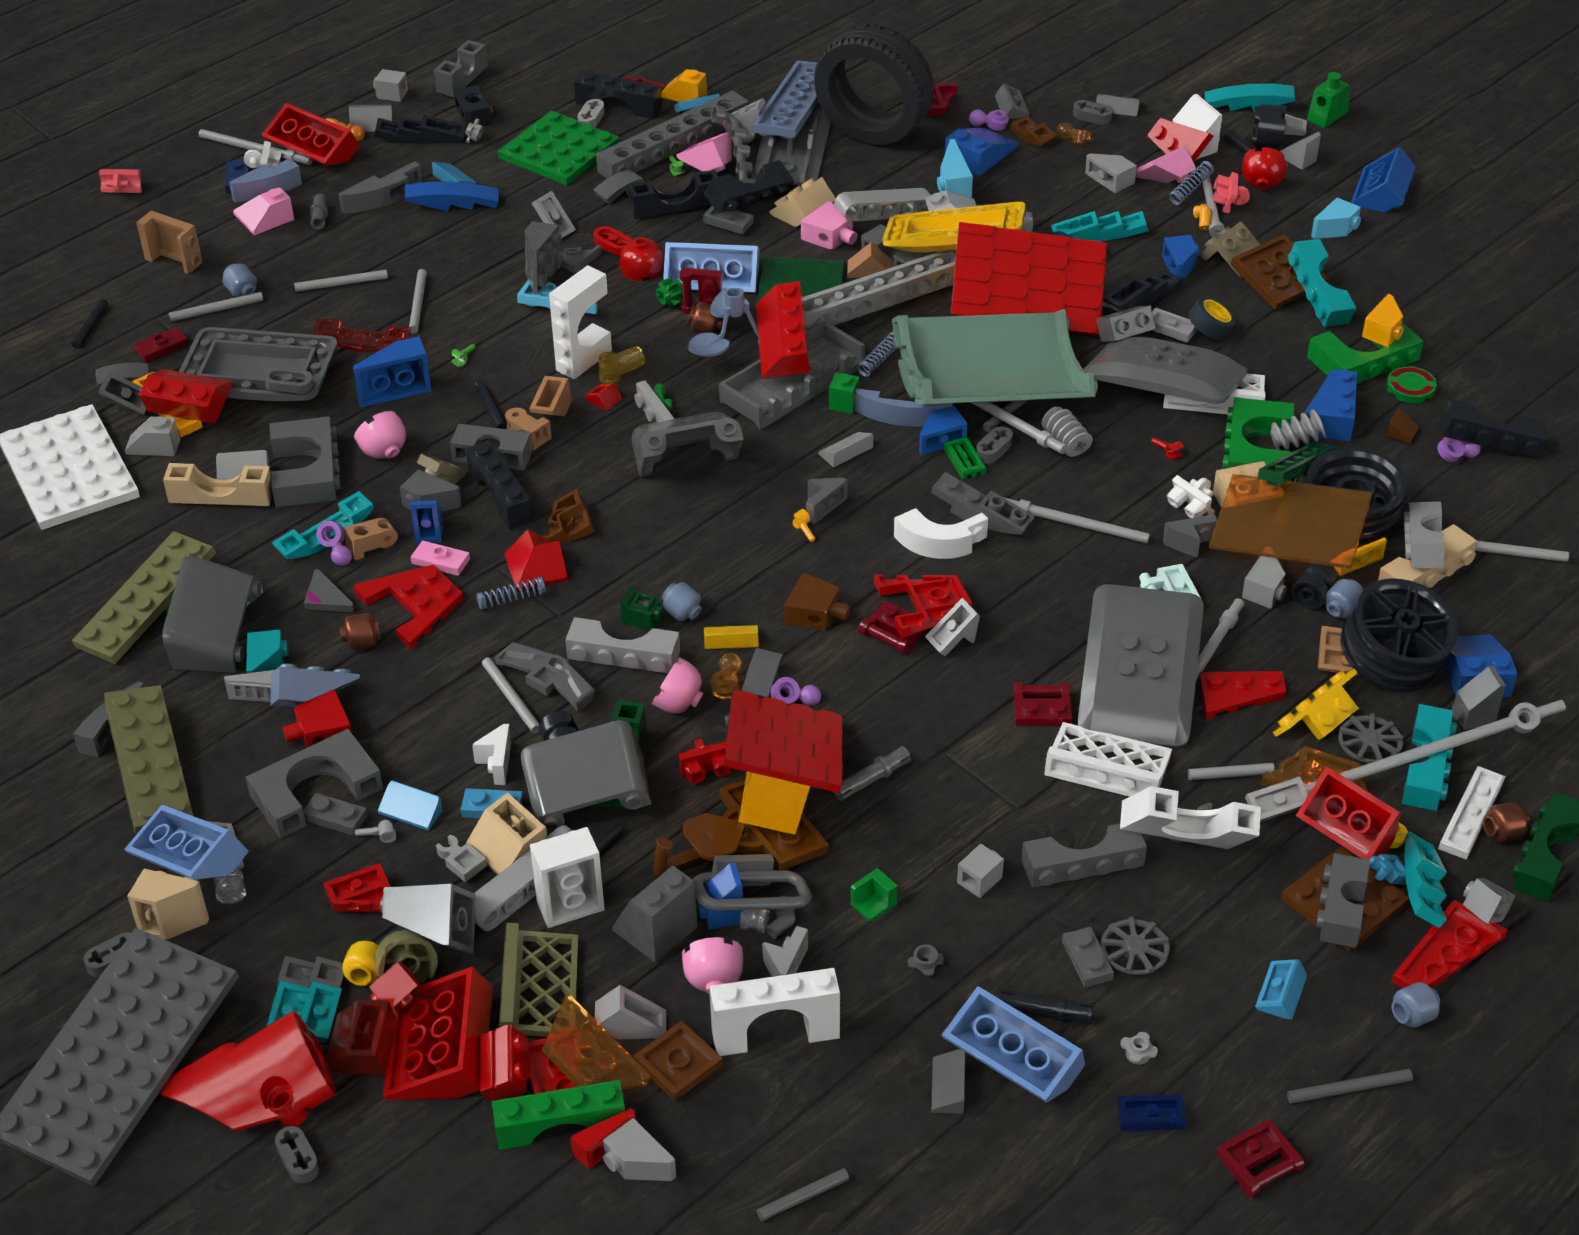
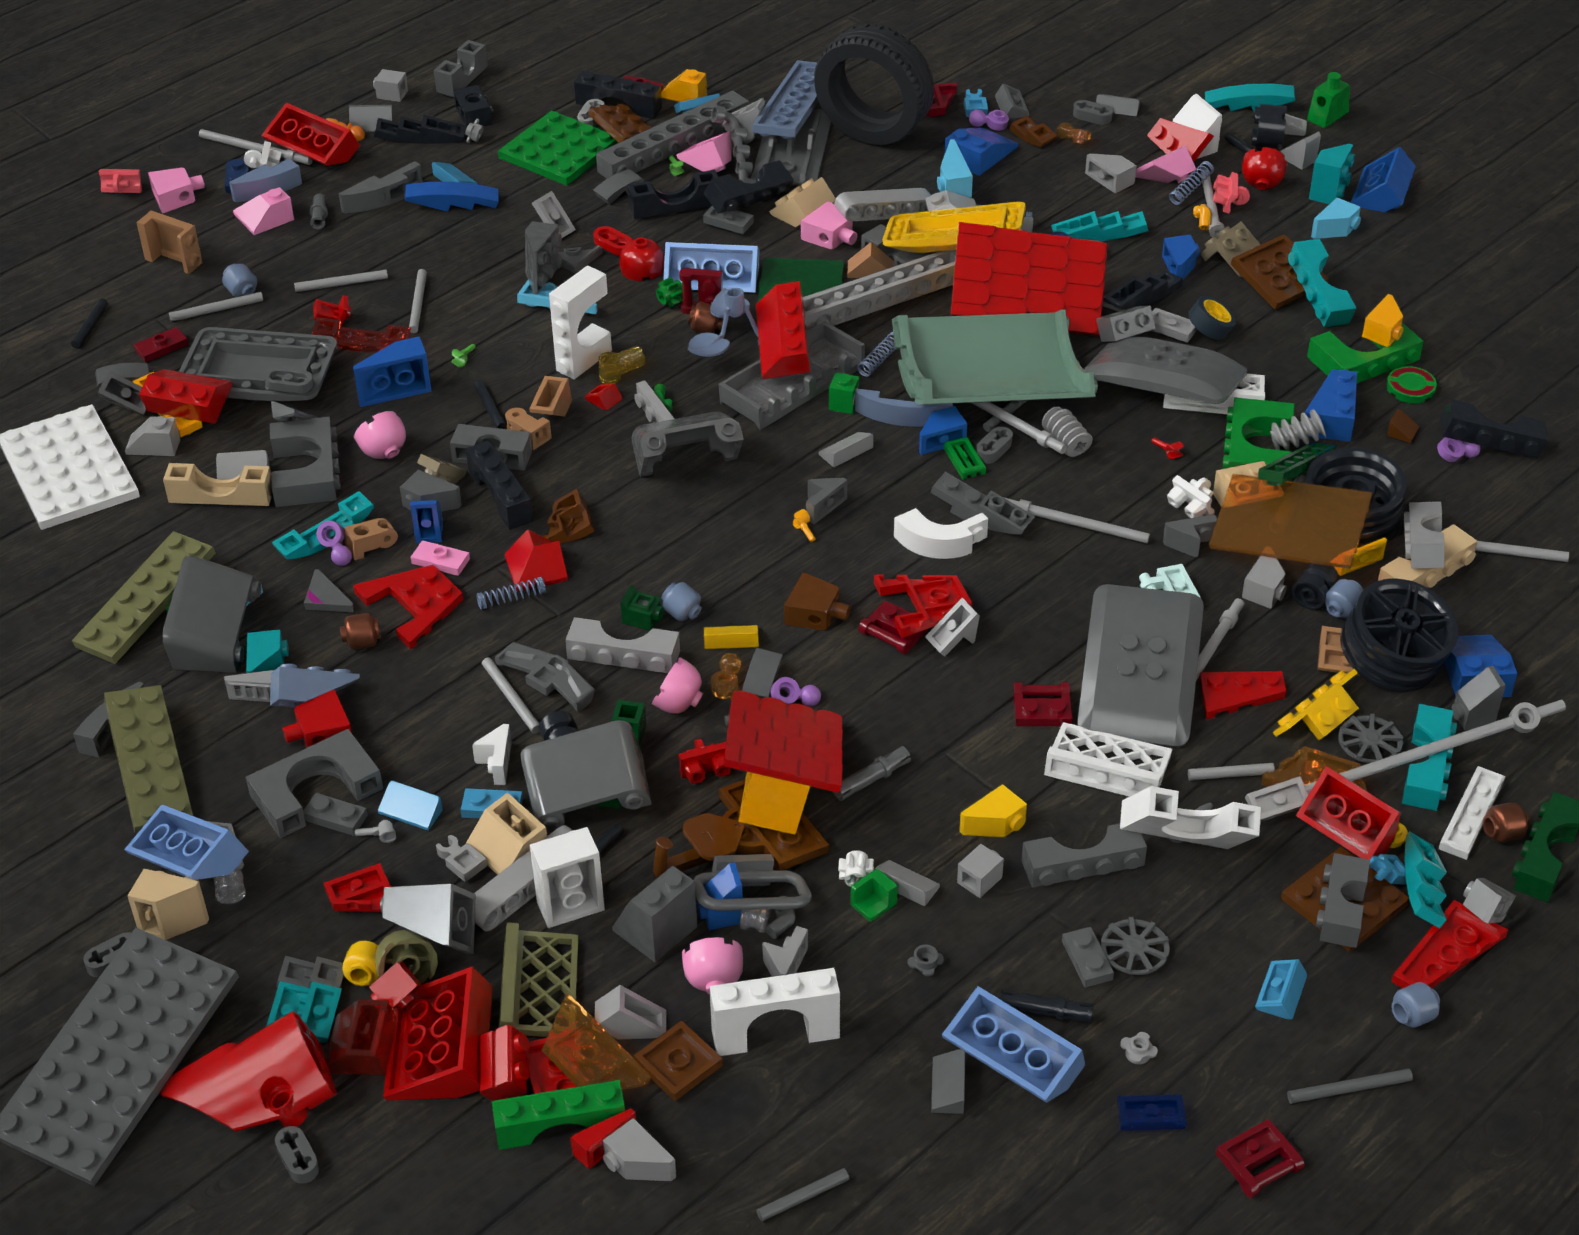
none -> bright pink torso [148,168,205,213]
none -> dark grey slope [271,401,318,422]
none -> red bracket [313,295,351,327]
none -> reddish brown plate [589,104,652,143]
none -> white gear [838,851,874,887]
none -> light grey slope [874,860,940,906]
none -> yellow slope [960,784,1027,837]
none -> dark azure plate [964,89,988,117]
none -> teal slope [1309,144,1355,204]

